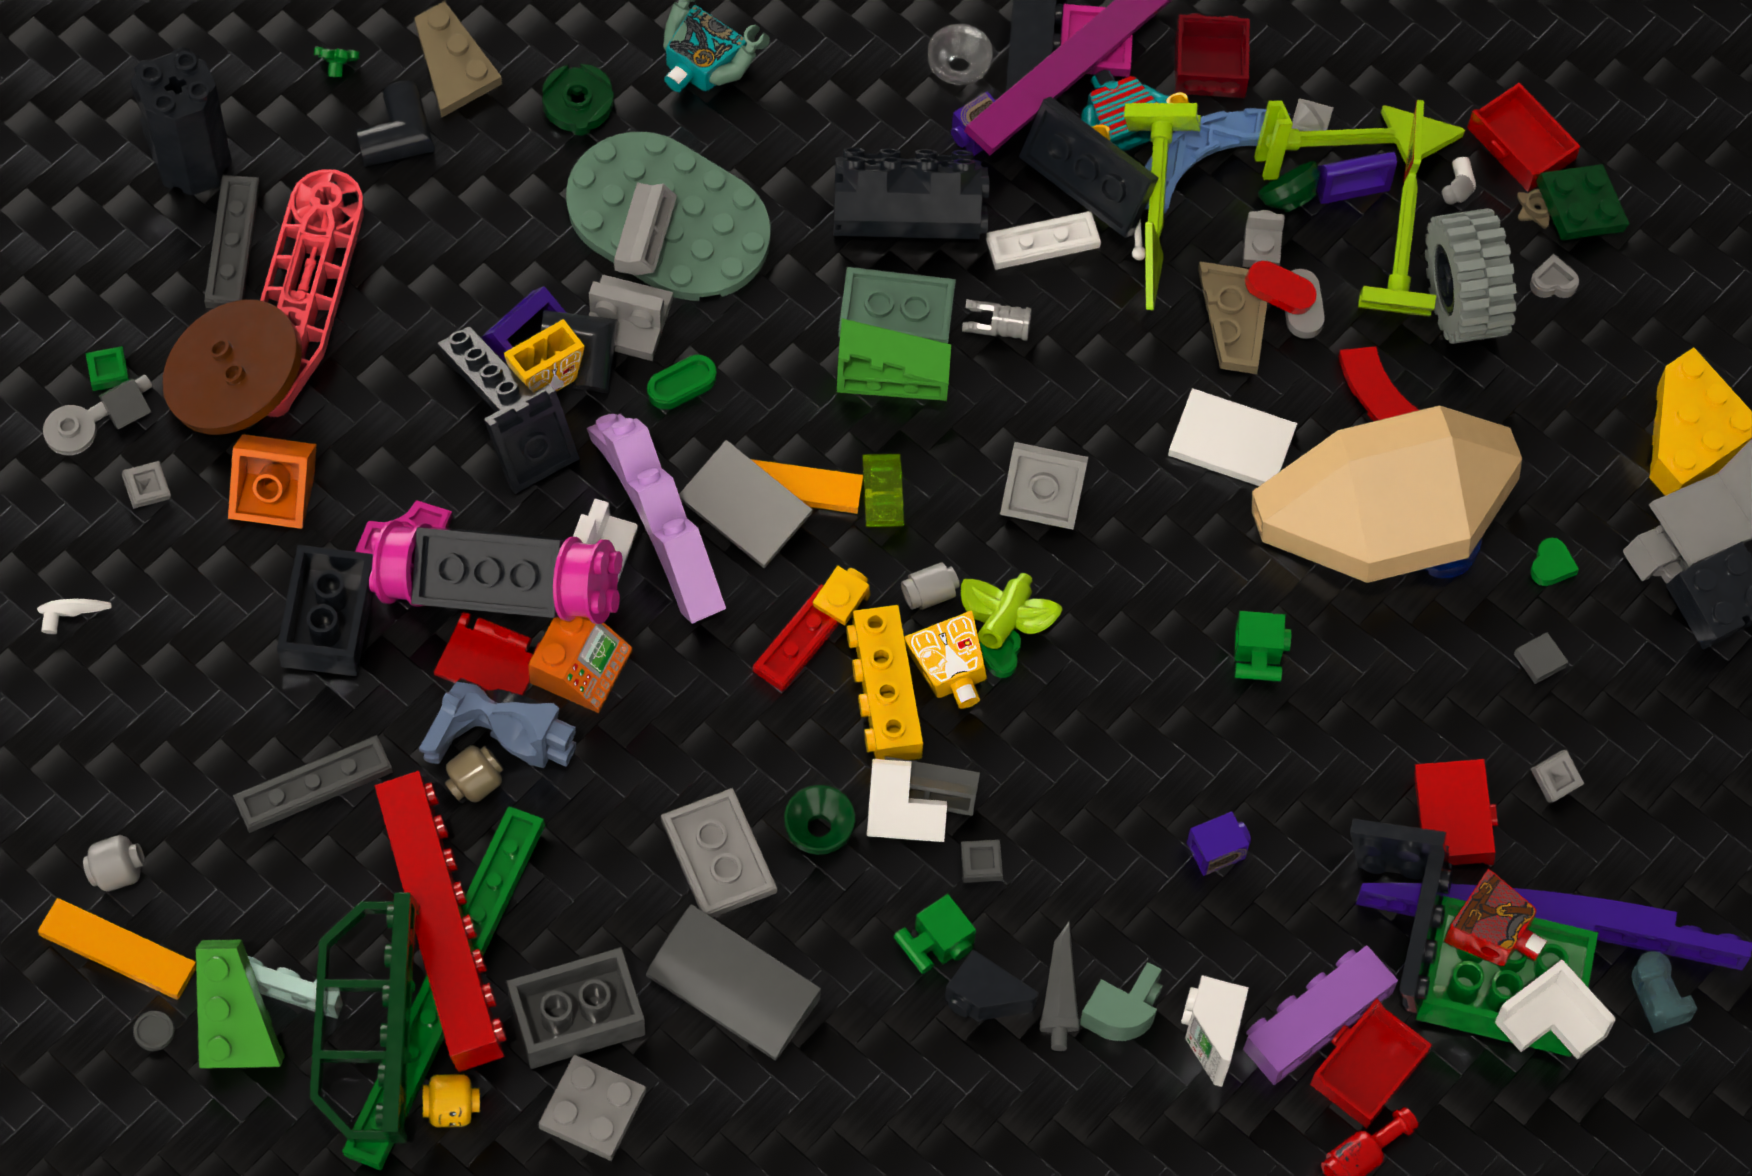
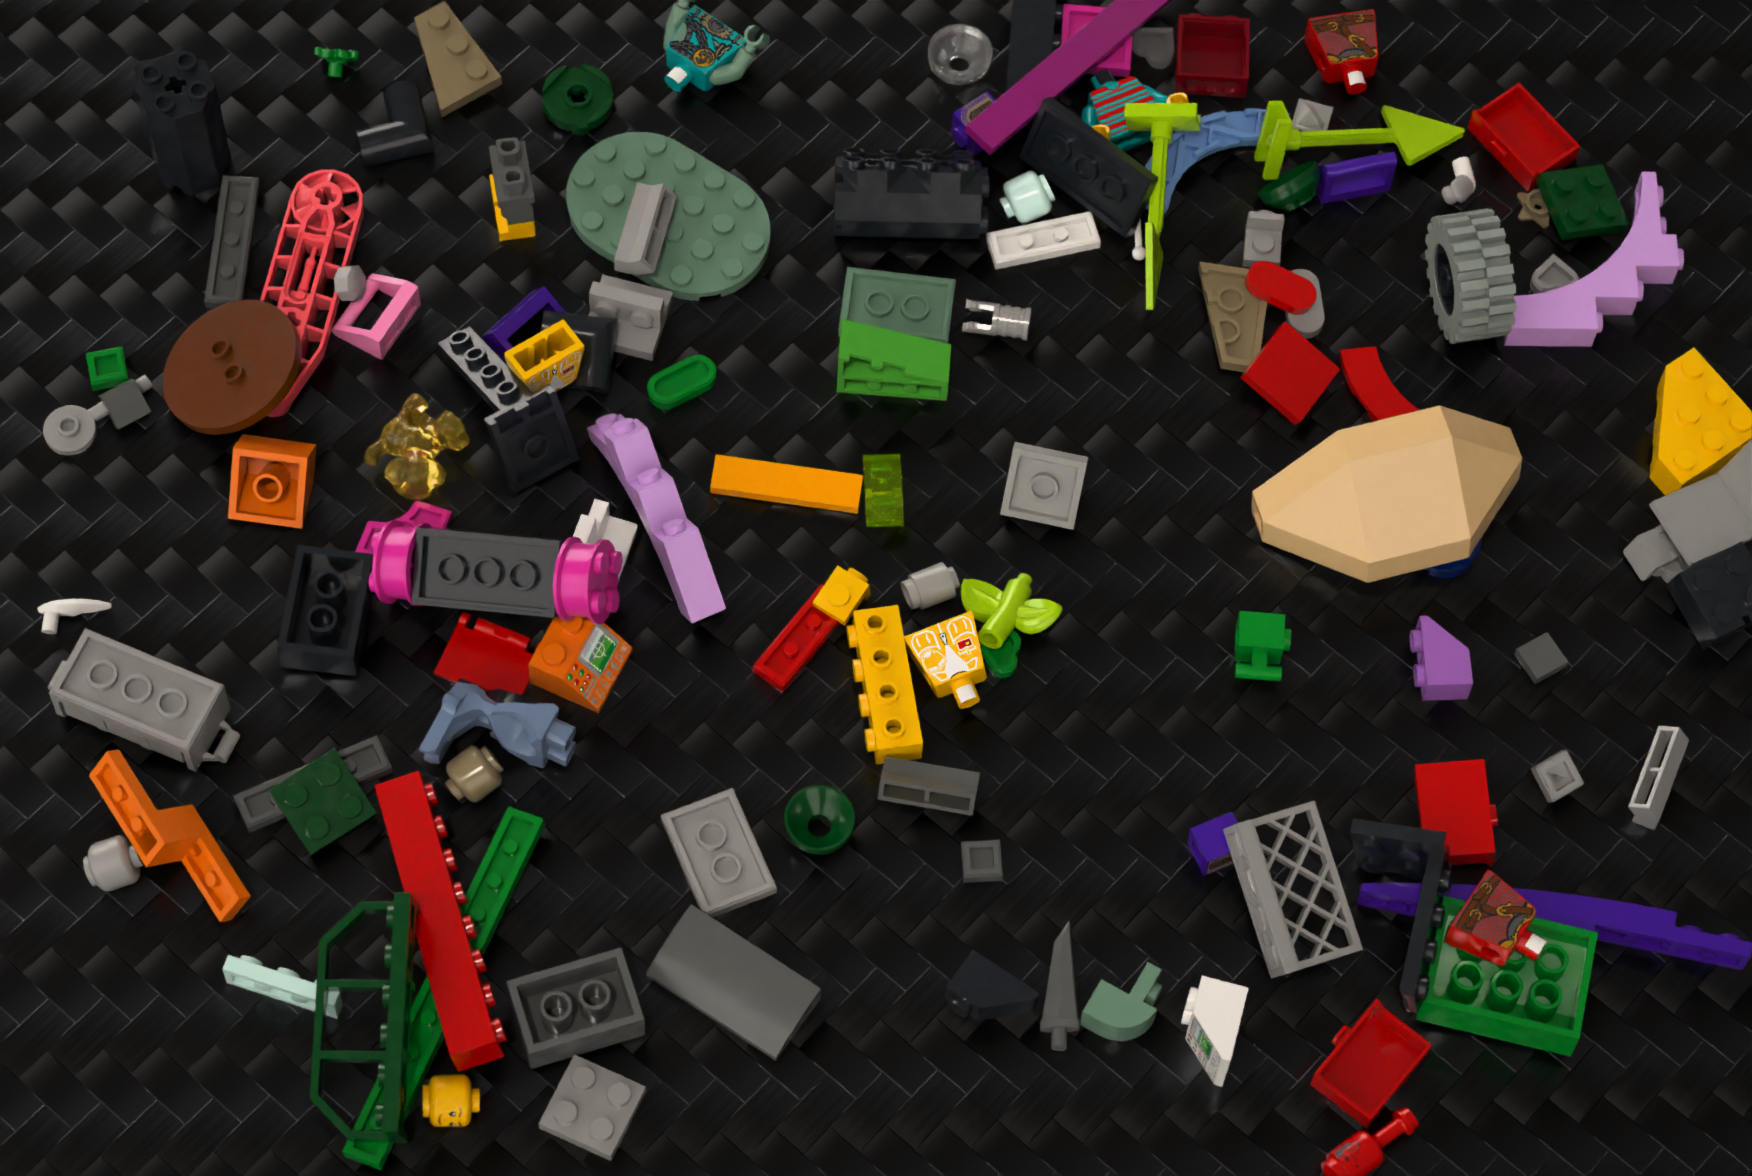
light orange tile [38,898,196,1000] -> none
light grey tile [122,461,171,509] -> none
dark grey piece [133,1011,174,1051] -> none
bright green wedge [196,940,285,1068] -> none
light grey tile [679,440,813,568] -> none
white tile [867,759,947,842] -> none
green brick [894,894,976,974] -> none
white tile [1168,388,1297,486] -> none
medium lavender brick [1243,945,1398,1085] -> none
lime piece [1358,100,1436,317] -> none
white panel [1495,960,1616,1059] -> none
green tile [1530,538,1579,586] -> none
clear light blue leg [1631,951,1697,1033] -> none
none -> light grey container [47,628,240,772]
none -> orange bracket [89,749,251,922]
none -> dark green plate [268,748,377,857]
none -> bright pink tile [331,273,421,360]
none -> light grey tile [334,265,366,301]
none -> clear yellow animal [364,393,470,500]
none -> dark grey hips [489,137,536,241]
none -> light aqua head [999,170,1056,224]
none -> clear tile [1132,28,1174,69]
none -> light grey fence [1223,800,1363,979]
none -> red tile [1240,321,1340,425]
none -> torso [1304,9,1378,95]
none -> medium lavender slope [1410,616,1473,701]
none -> lavender arch [1504,172,1684,347]
none -> light grey piece [1628,726,1689,830]

